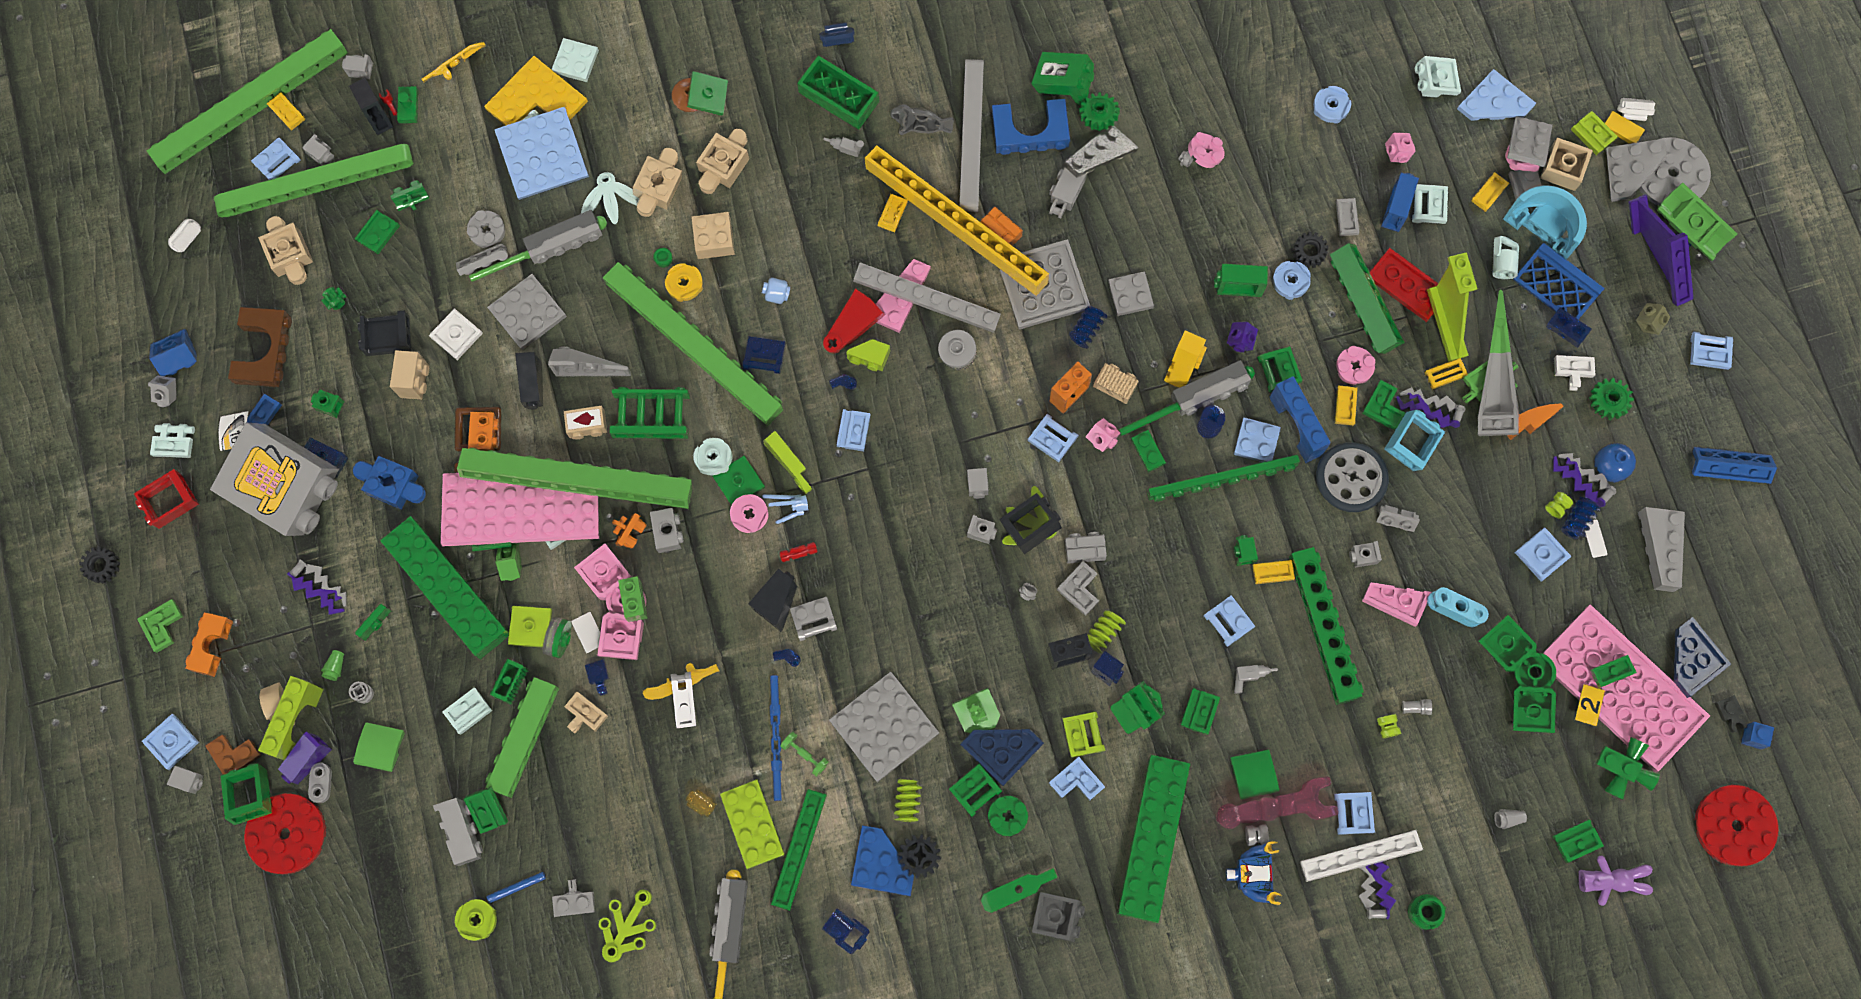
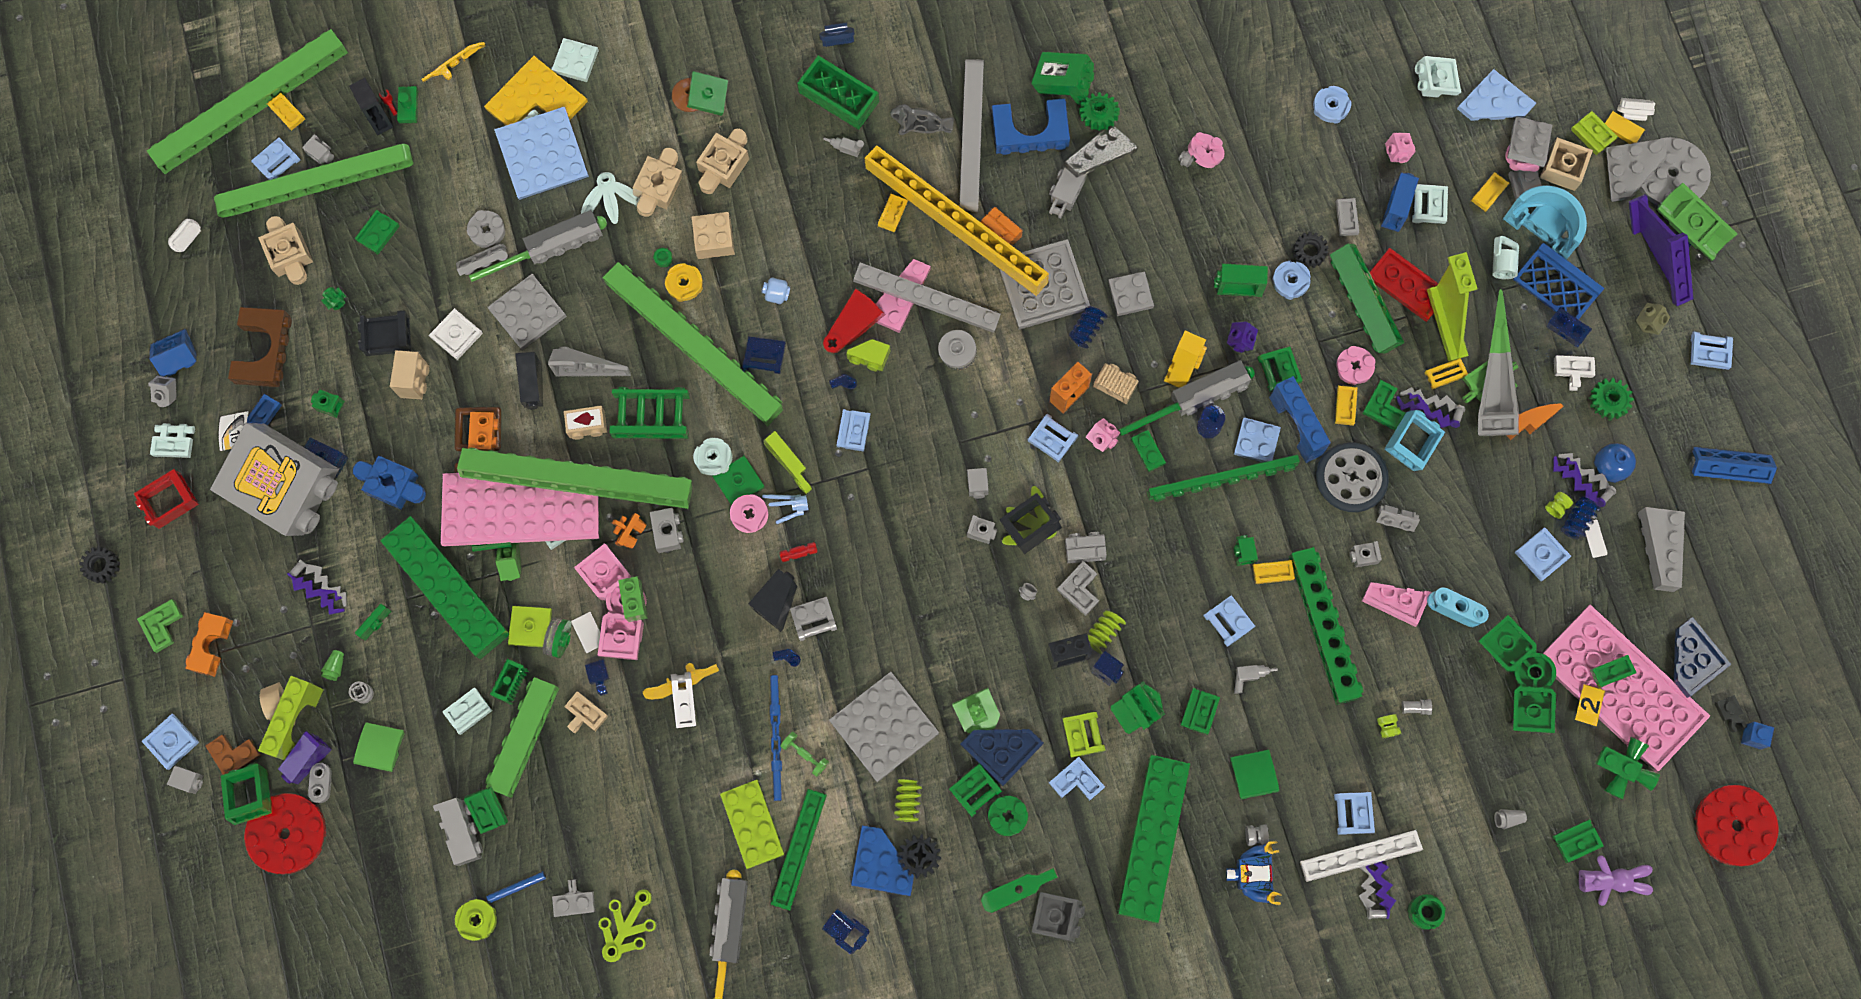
light grey brick [342,54,373,79] -> none
green hips [390,180,429,211] -> none
clear yellow brick [686,789,716,817] -> none
clear pink piece [1216,776,1339,829] -> none

